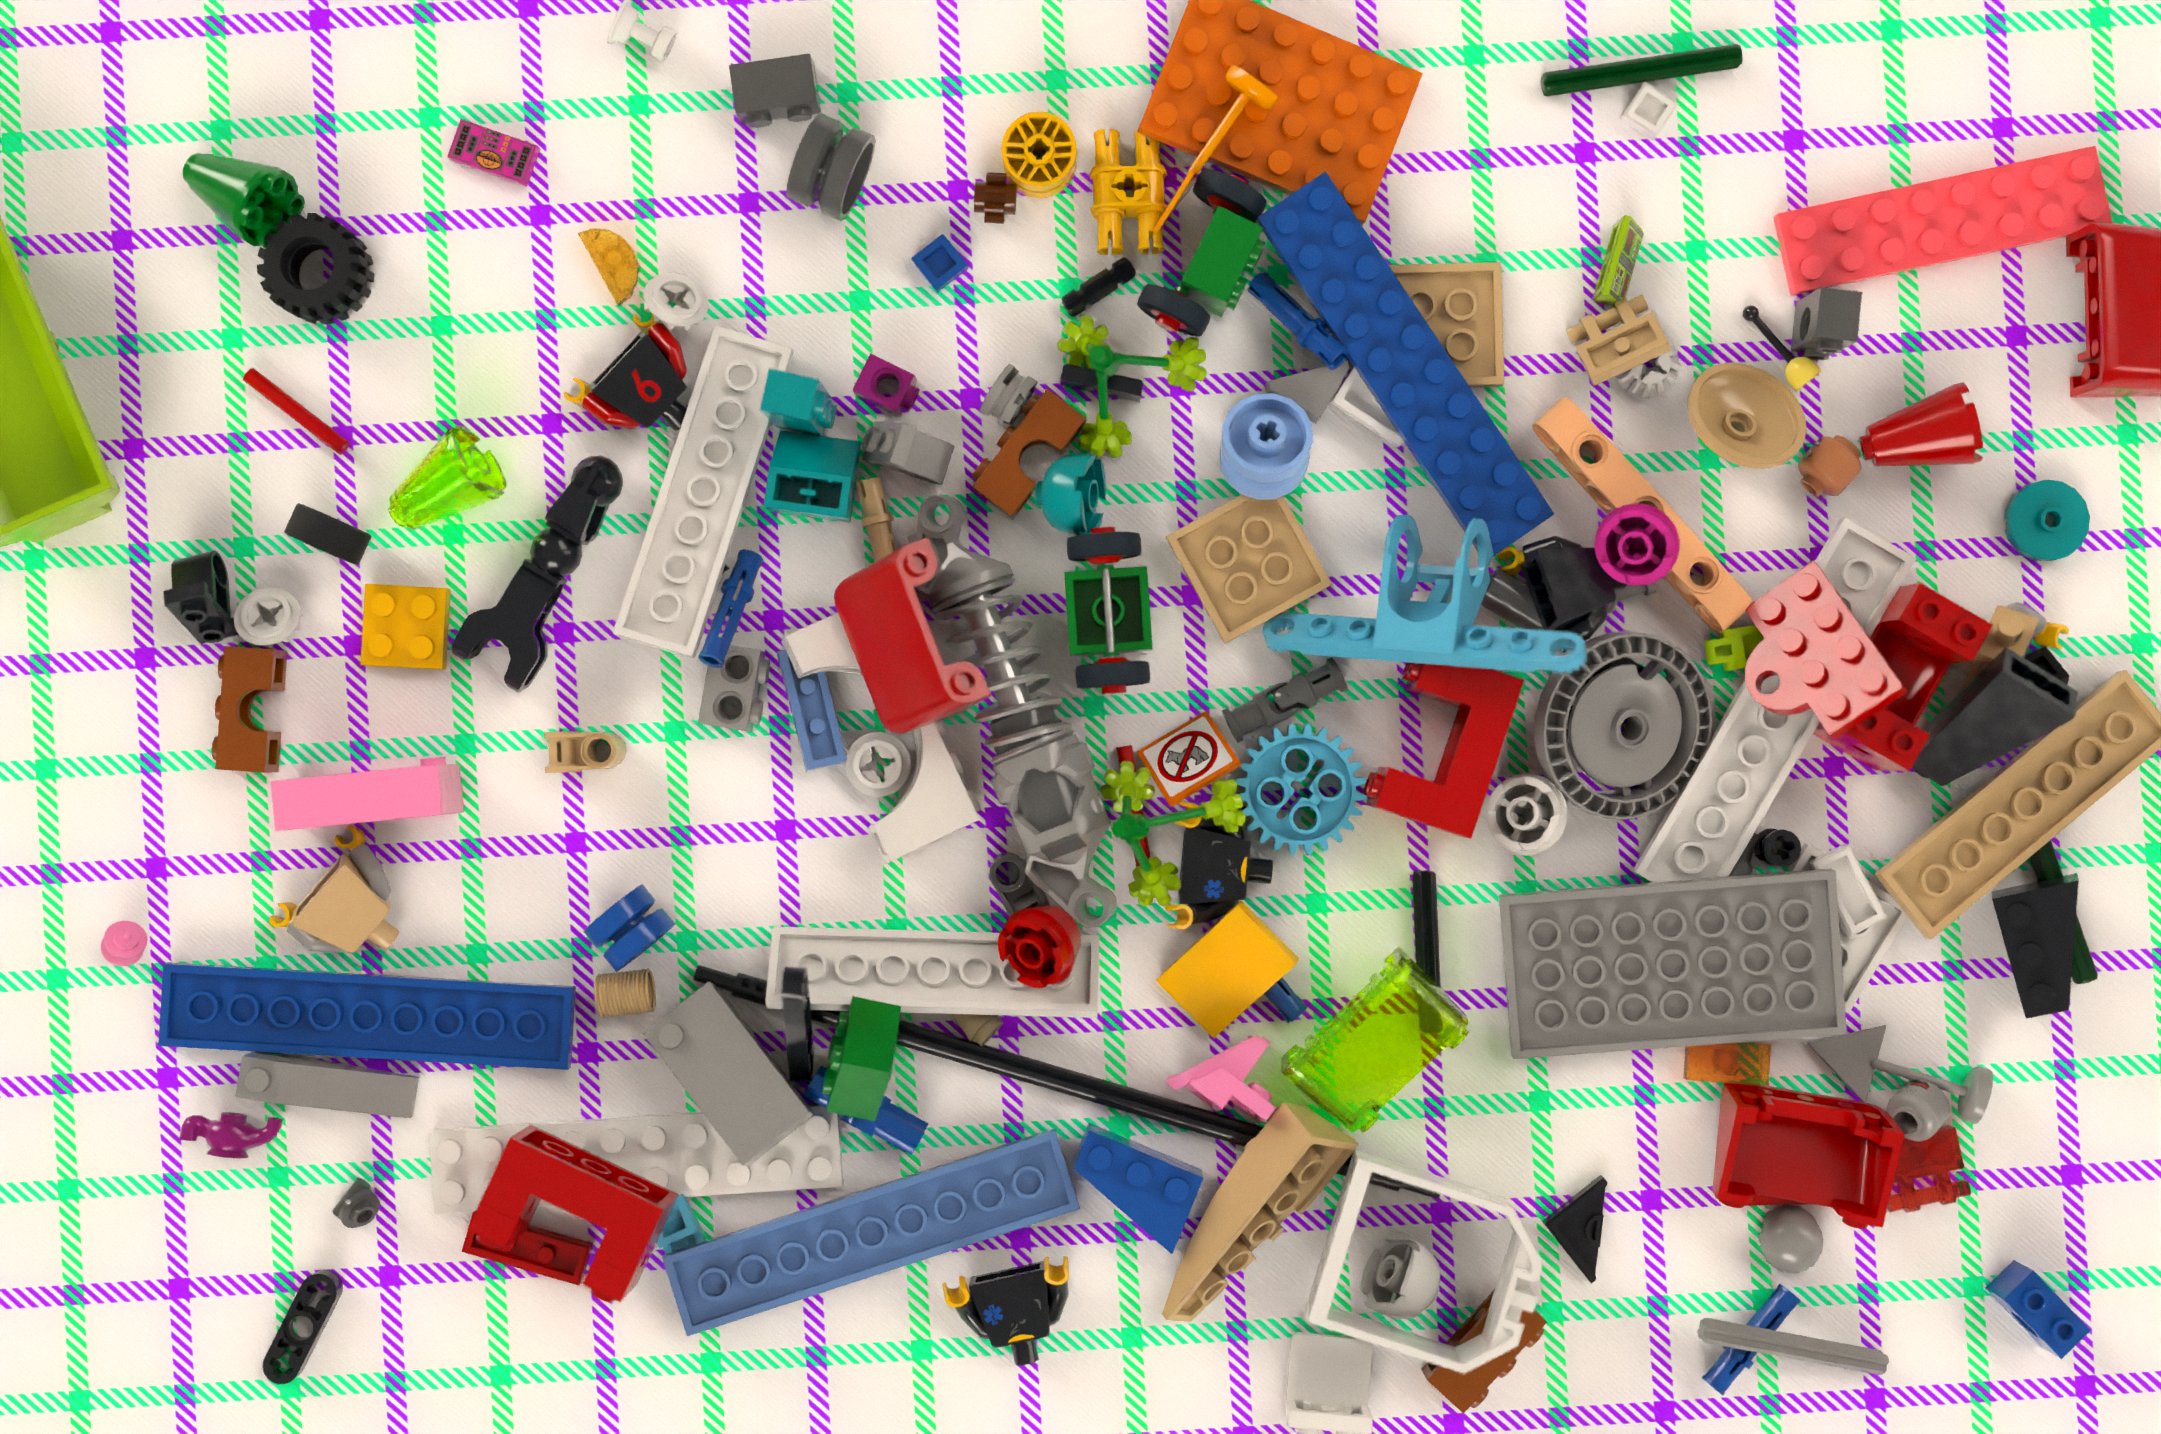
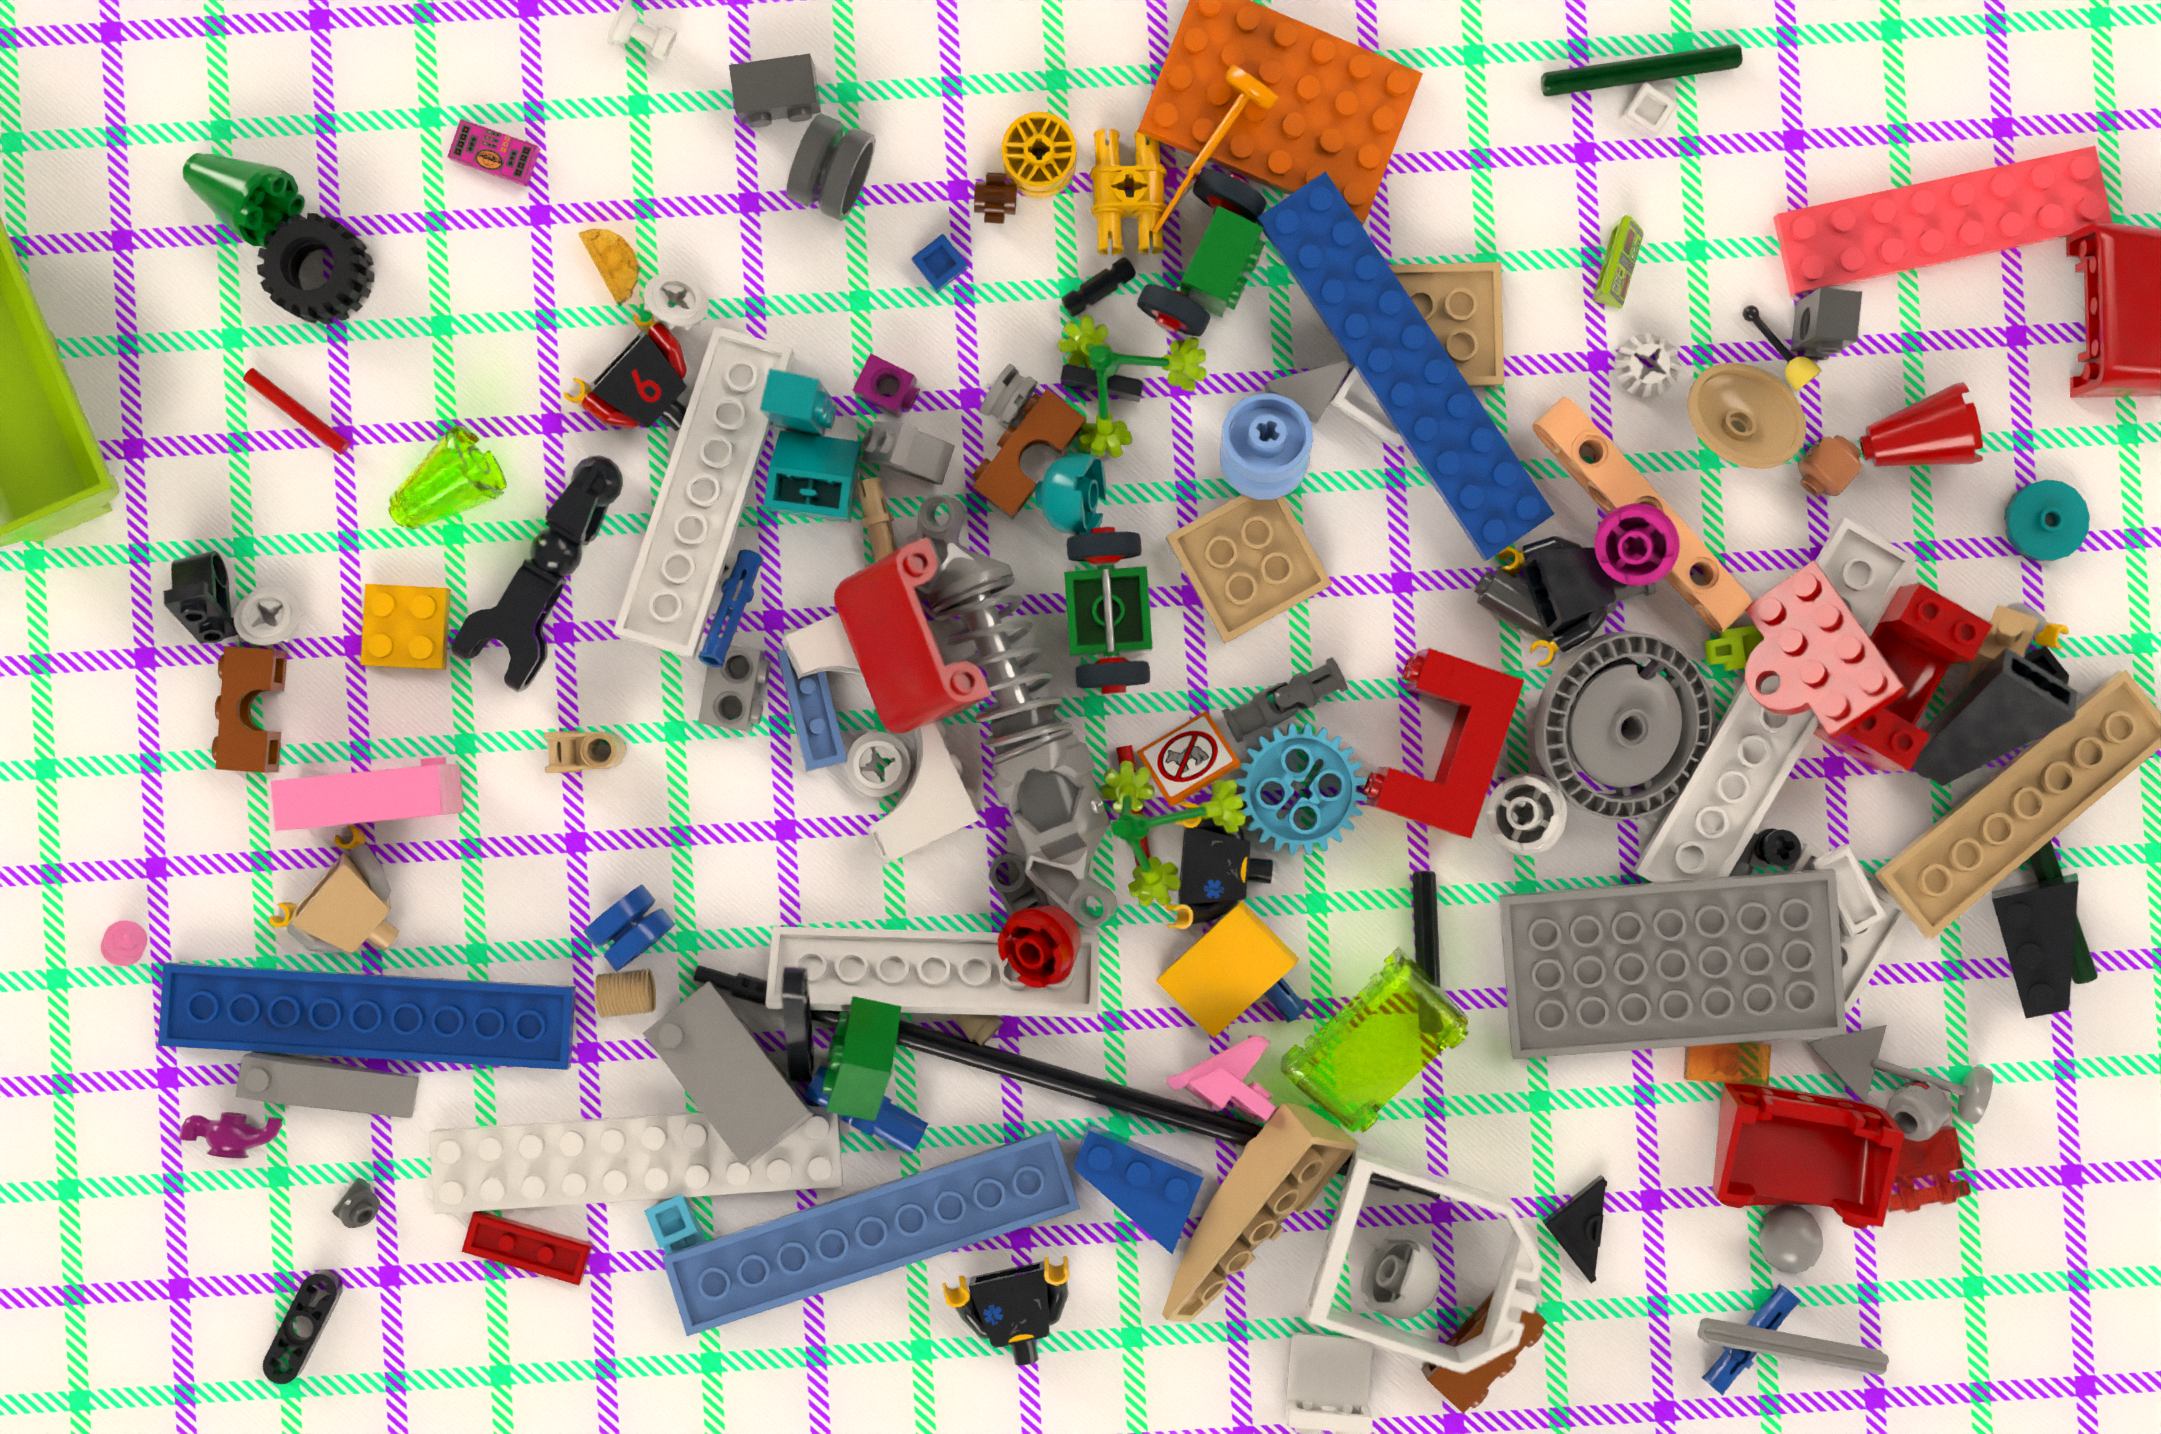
black tyre [284,503,372,565] -> none
red piece [467,1125,679,1303] -> none
blue pin [1248,272,1349,370] -> none
medium azure piece [1263,515,1587,674] -> none
tan plate [1566,295,1671,386] -> none
blue brick [1985,1260,2091,1359] -> none

